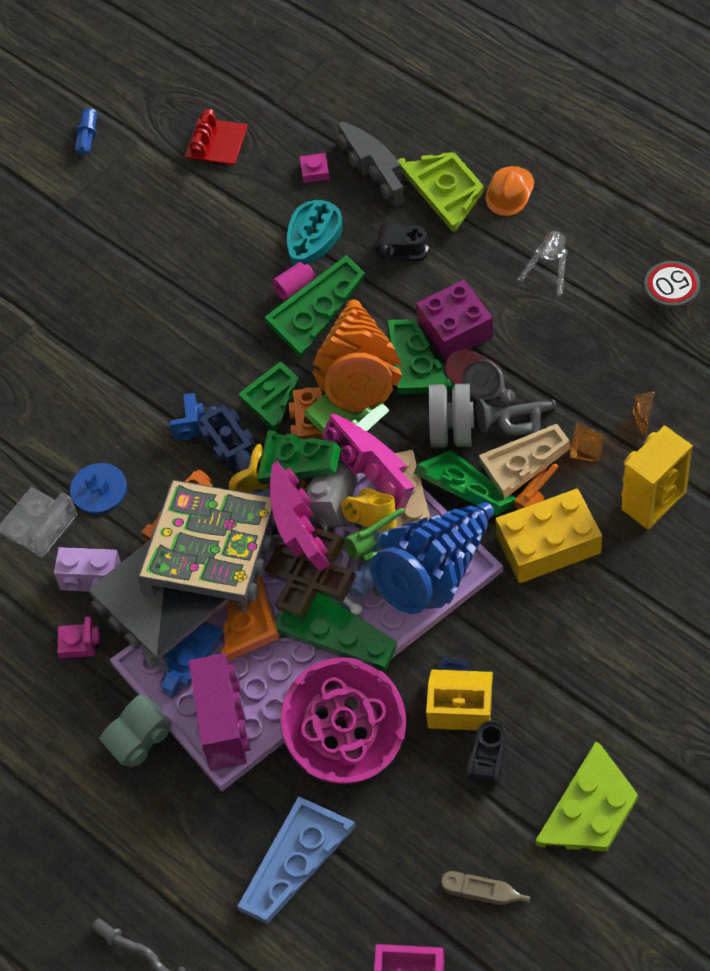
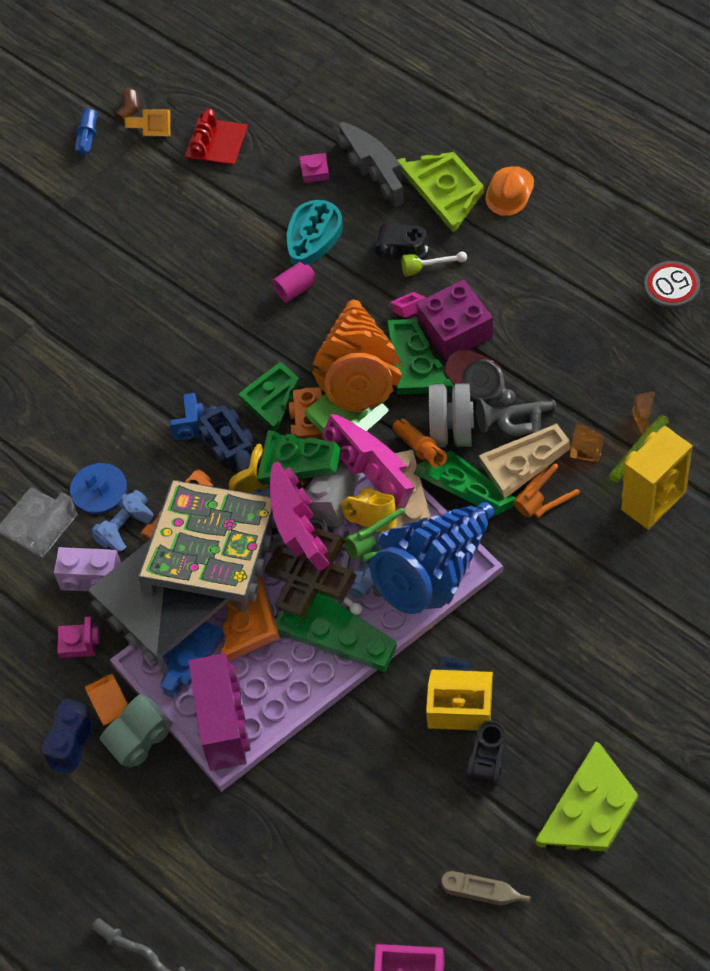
medium blue wing [238,797,356,924] -> none
green wing [265,255,365,359] -> none
dark pink brick [280,658,406,784] -> none
yellow brick [496,488,602,583] -> none
clear plant [518,231,568,297] -> none
none -> clear blue brick [42,699,93,774]
none -> orange brick [85,673,128,726]
none -> medium blue piece [92,490,153,553]
none -> reddish brown arm [115,88,139,123]
none -> light orange plate [125,109,170,136]
none -> dark pink plate [390,292,426,318]
none -> orange pin [392,419,447,468]
none -> hinge [401,252,467,277]
none -> clear neon green bar [609,415,669,482]

